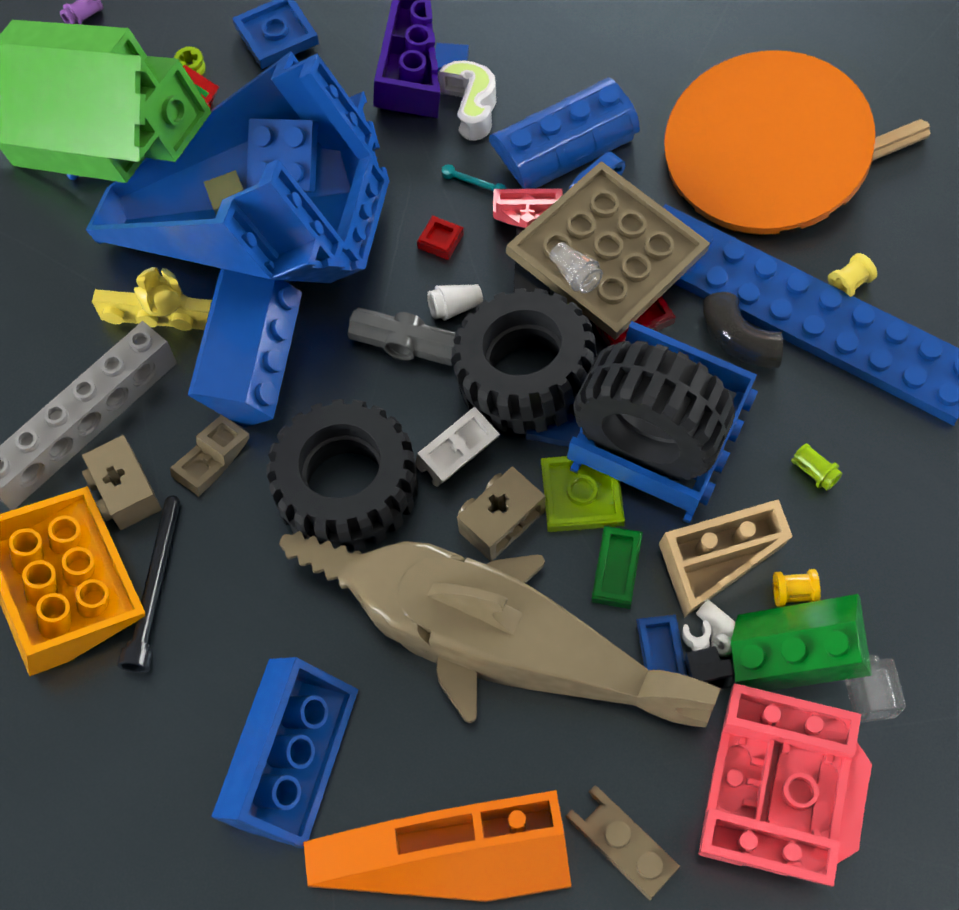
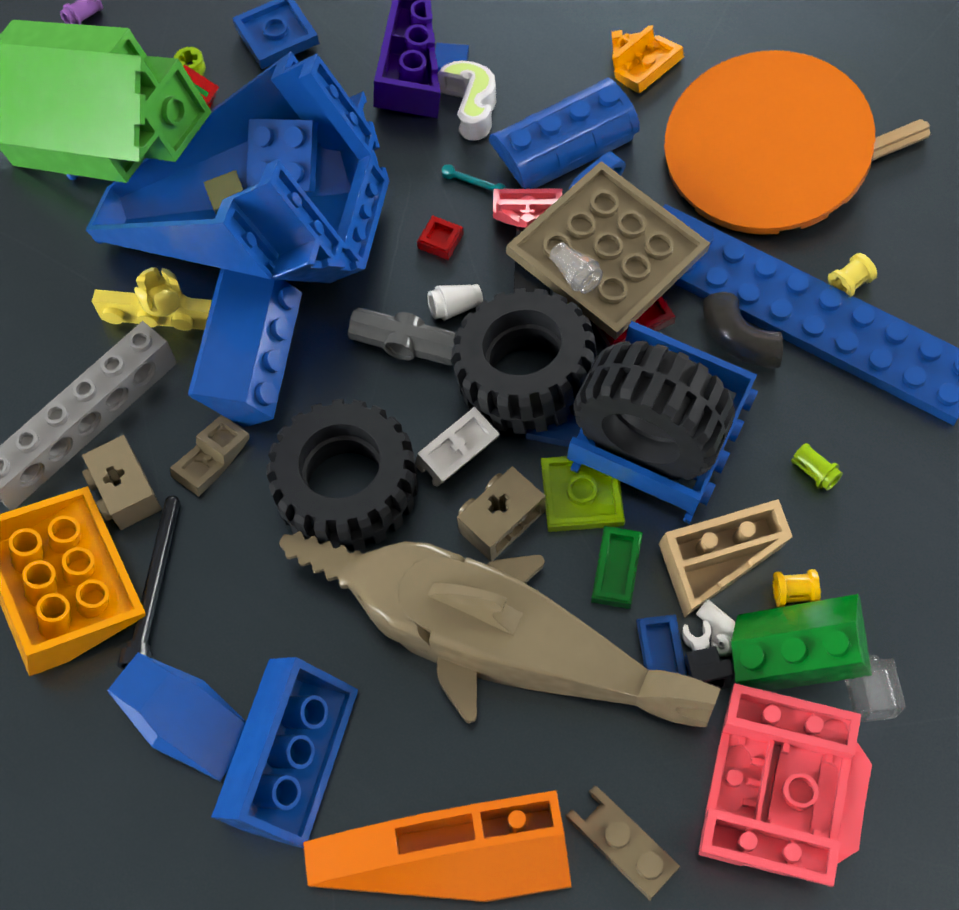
none -> blue piece [107,653,246,782]
none -> light orange slope [612,25,684,94]

